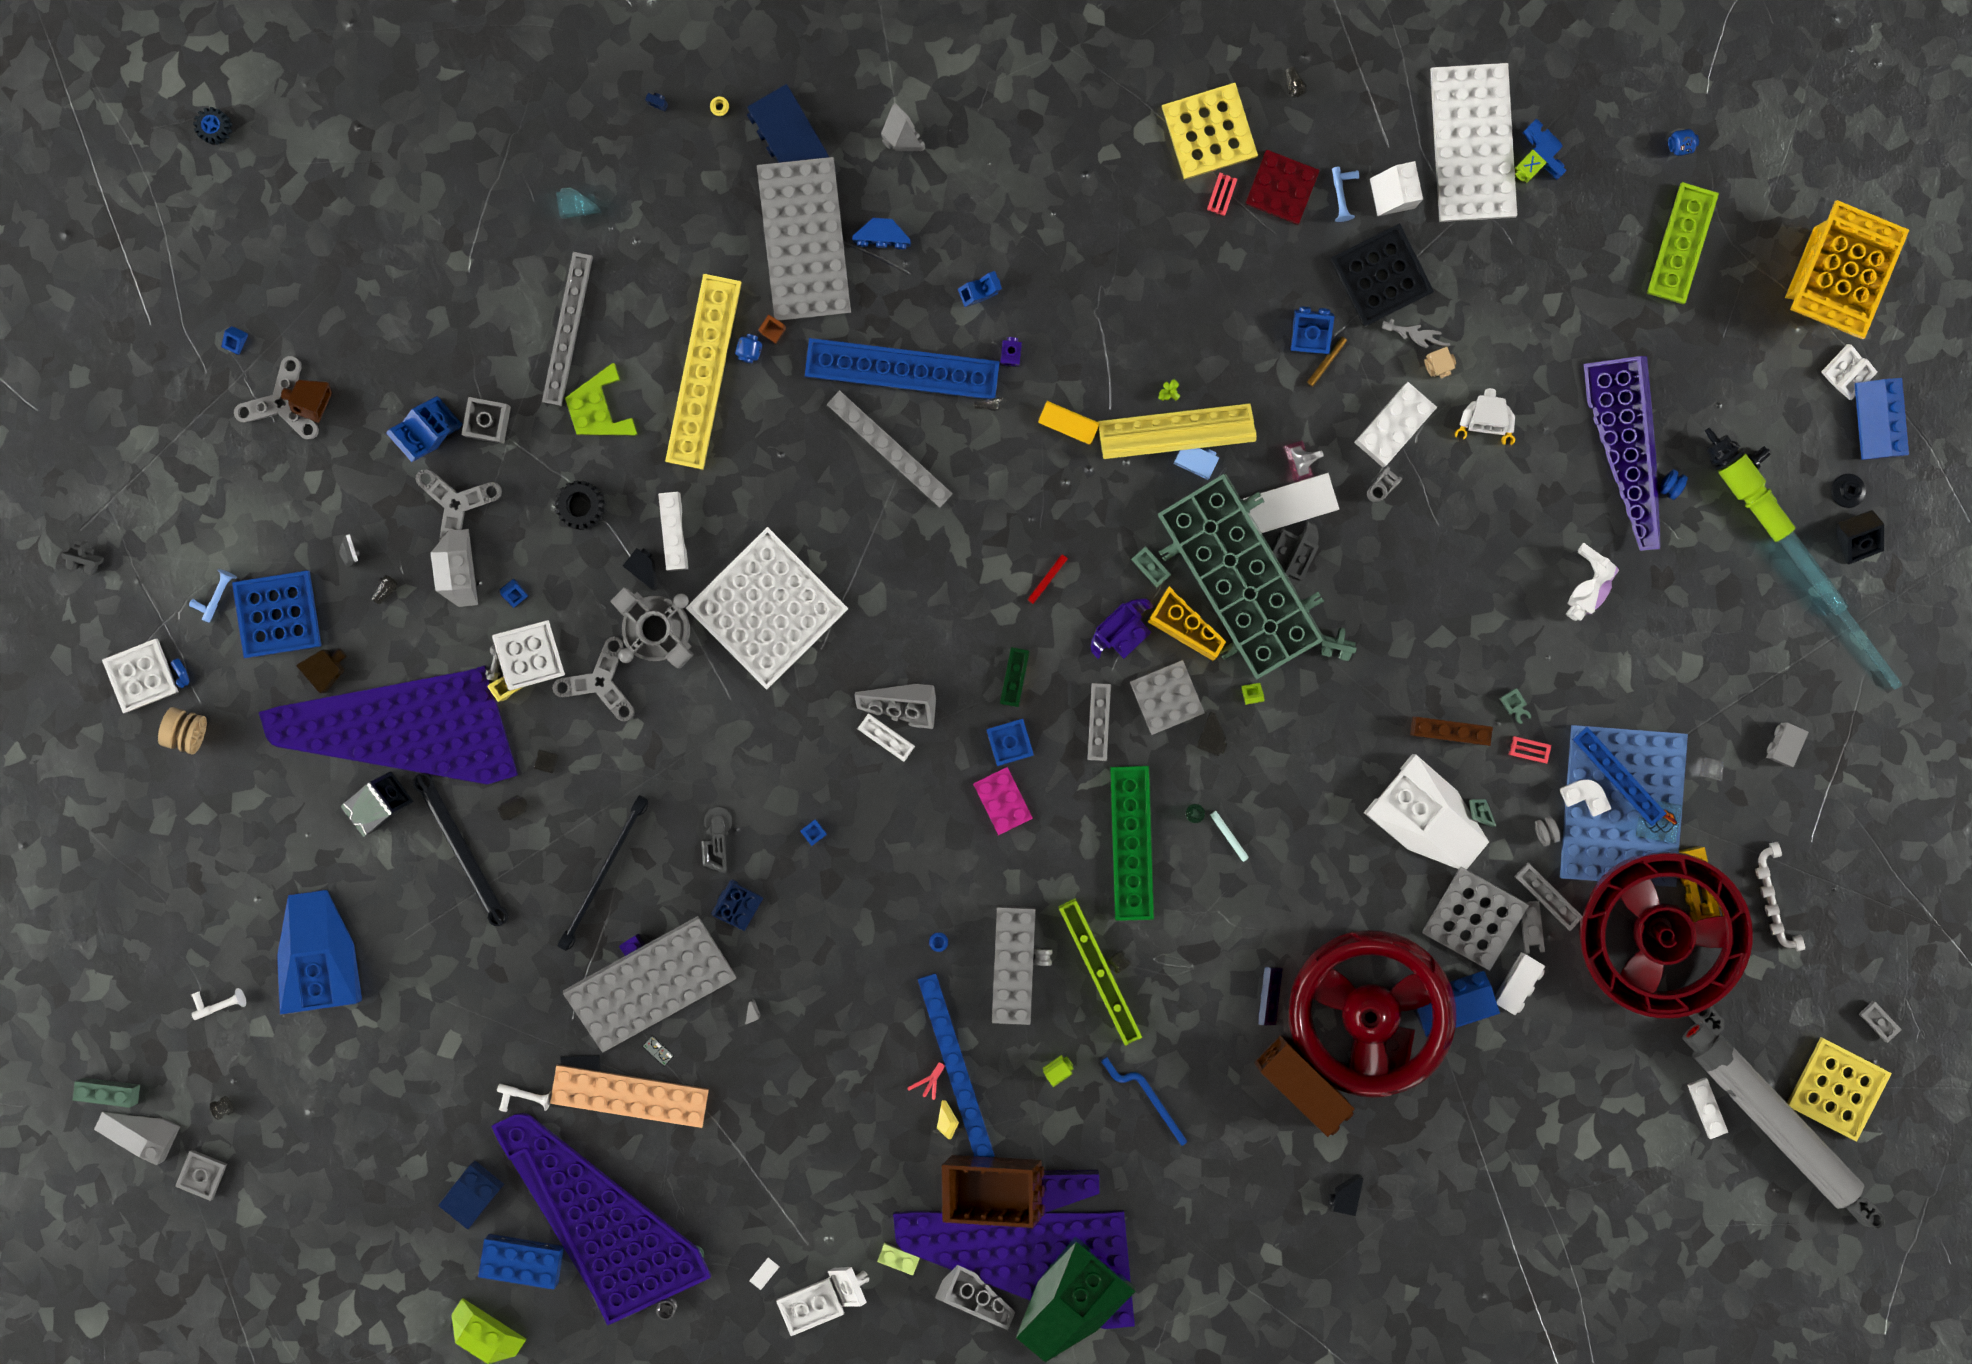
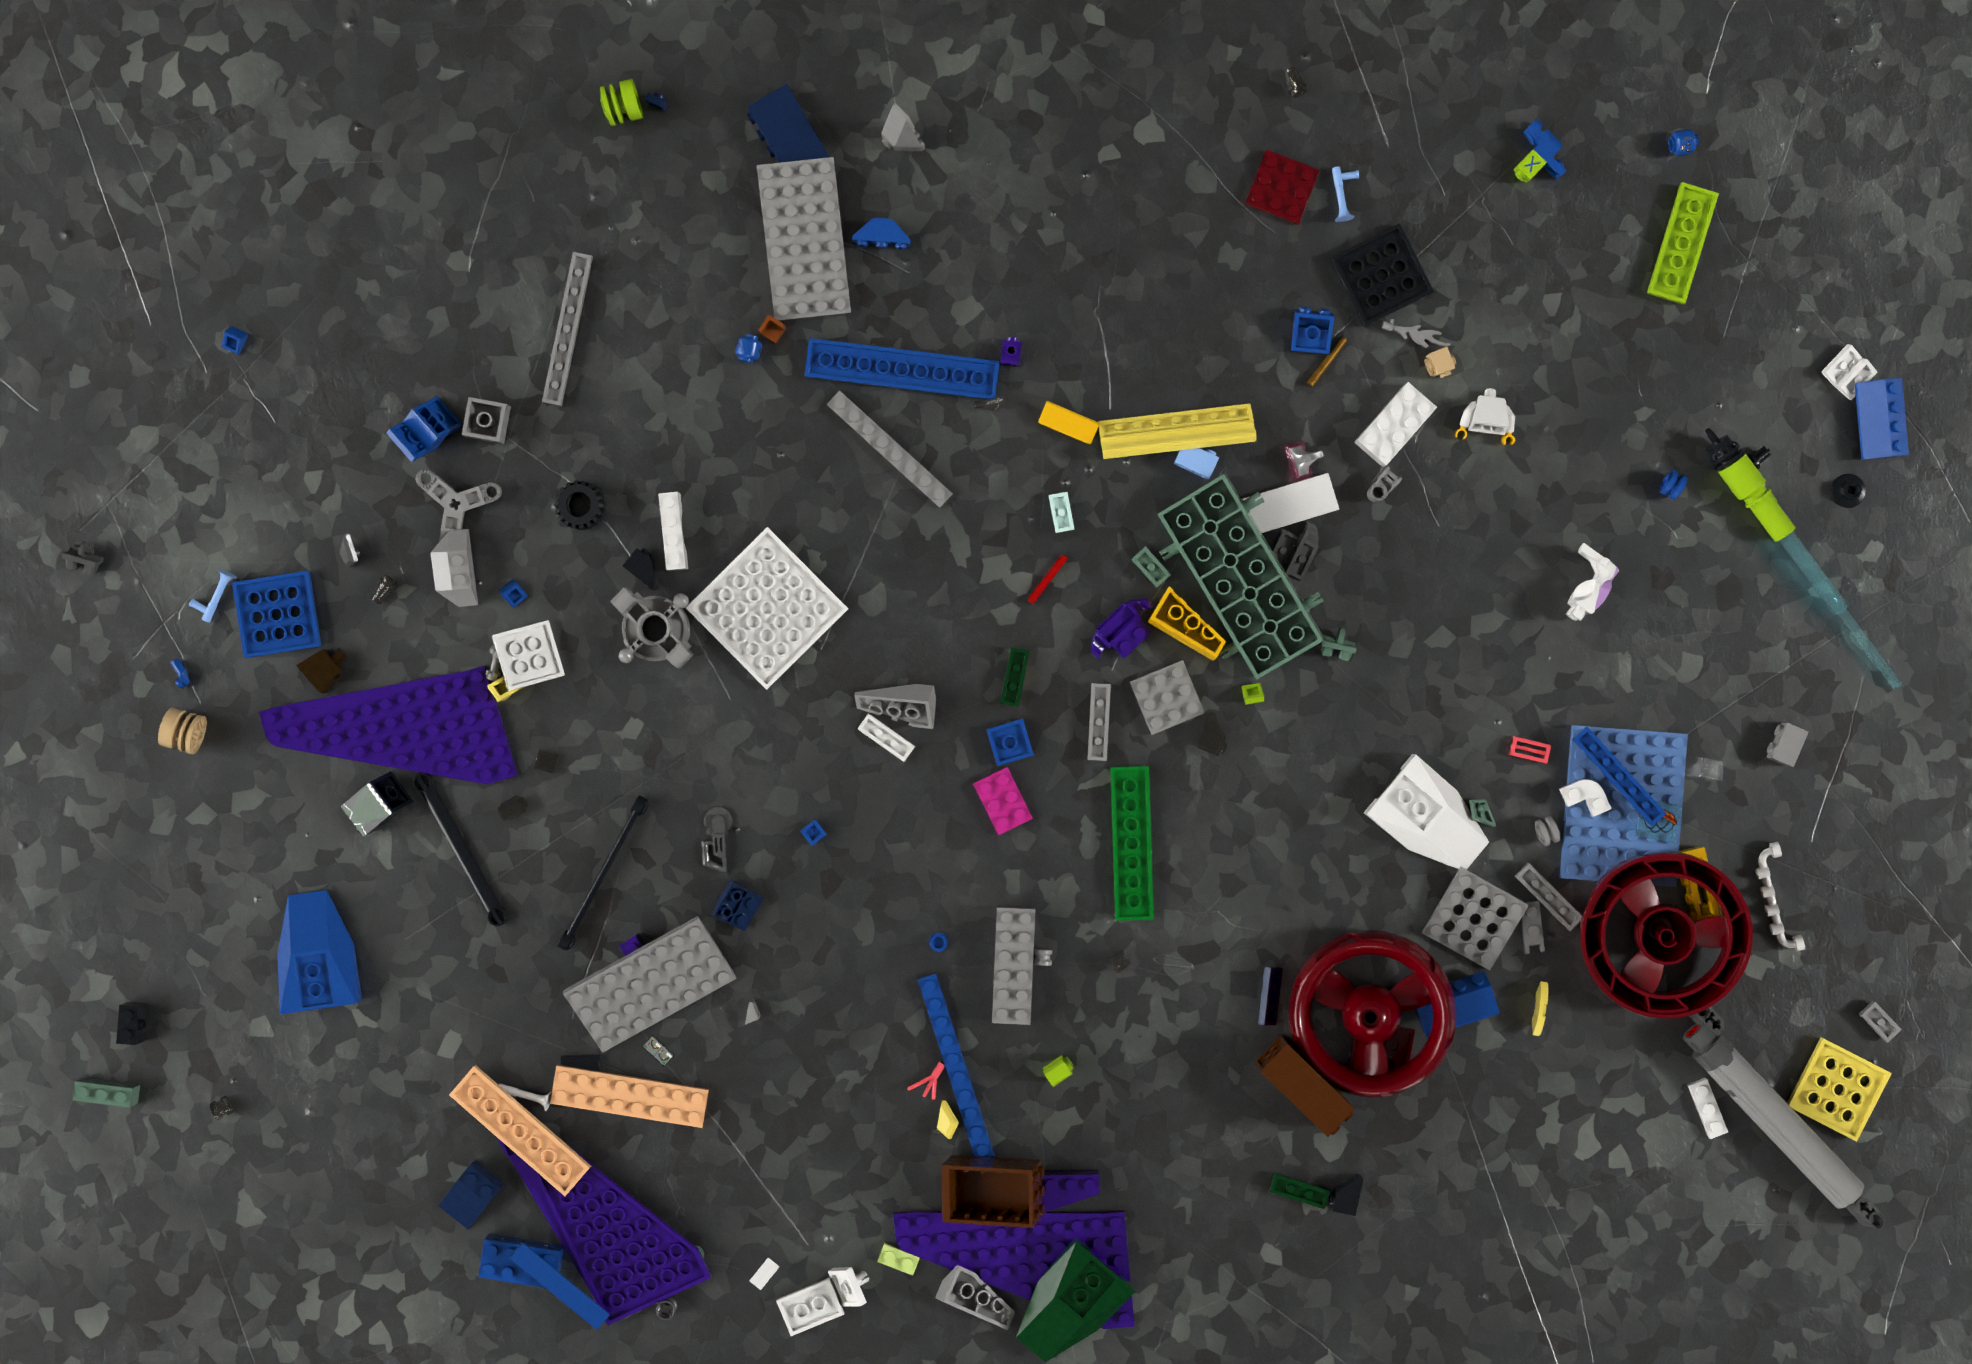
light grey wedge [94,1112,180,1165] -> none
white plate [102,639,179,713] -> none
light grey plate [175,1150,227,1201] -> none
white piece [191,988,246,1020] -> none
black wheel [193,107,232,145] -> none
light grey piece [234,356,319,440] -> none
reddish brown torso [281,380,332,423] -> none
lime wedge [451,1298,526,1364] -> none
light grey piece [552,637,634,721] -> none
clear light blue slope [556,188,601,219] -> none
lime wing [565,363,638,436] -> none
light yellow plate [665,274,742,470] -> none
light yellow plate [710,96,729,116] -> none
blue brick [958,271,1002,307] -> none
lime tile [1058,898,1142,1046] -> none
blue piece [1101,1057,1187,1146] -> none
lime plant [1158,379,1180,401] -> none
light yellow piece [1162,83,1258,180] -> none
clear green bush [1186,804,1205,823] -> none
coral tile [1207,173,1237,216] -> none
light aqua bar [1210,811,1249,862] -> none
white slope [1370,161,1423,216] -> none
reddish brown brick [1410,716,1493,746] -> none
white plate [1430,63,1517,222] -> none
white brick [1495,952,1545,1015] -> none
sand green plate [1499,688,1531,724] -> none
dark purple wedge [1584,356,1660,551] -> none
yellow wedge [1785,200,1909,339] -> none
black slope [1837,510,1884,565] -> none
none -> black brick [116,1002,146,1045]
none -> light nougat plate [449,1065,591,1196]
none -> blue tile [509,1242,610,1330]
none -> lime wheel [600,78,643,126]
none -> light aqua plate [1048,492,1074,533]
none -> dark green plate [1269,1172,1330,1209]
none -> light yellow tile [1532,981,1548,1036]

